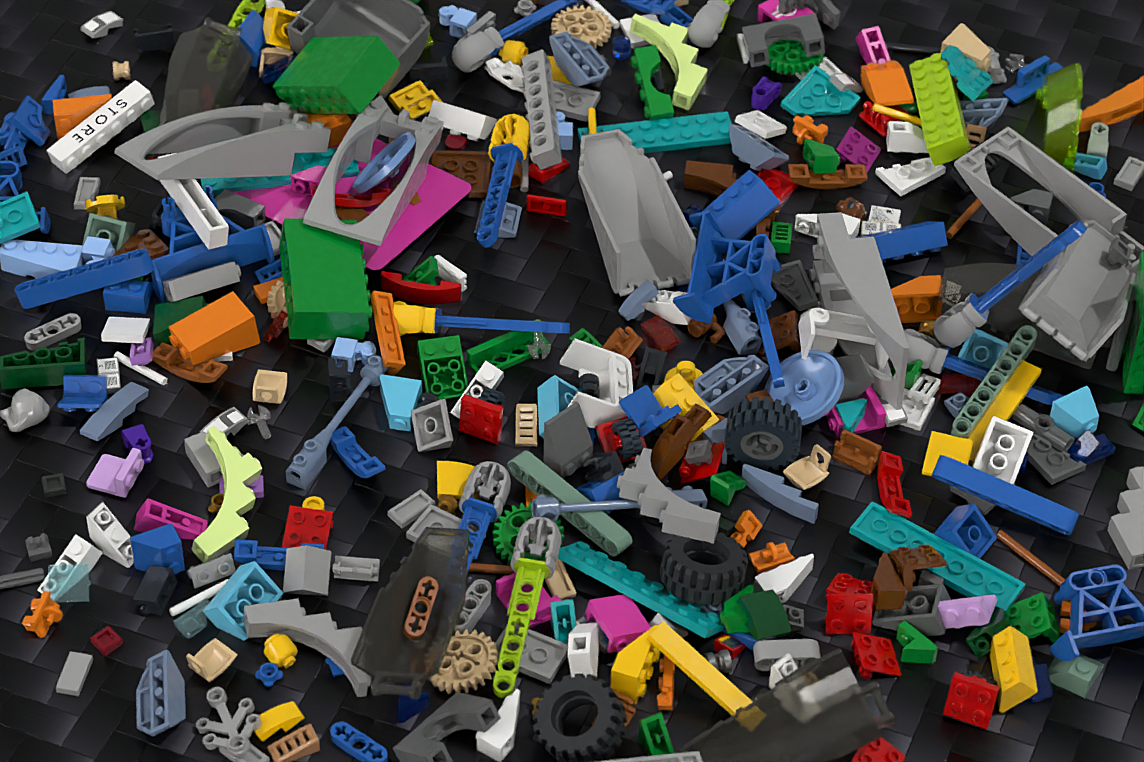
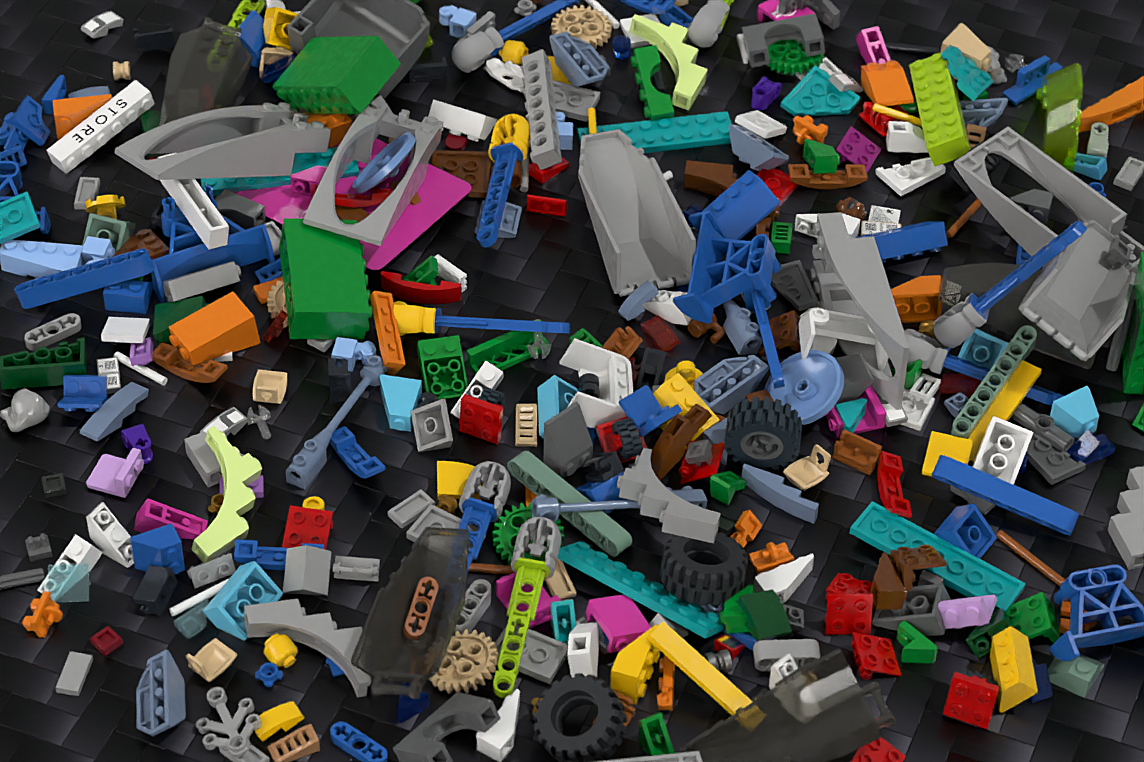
yellow slope [388,80,442,120] -> none

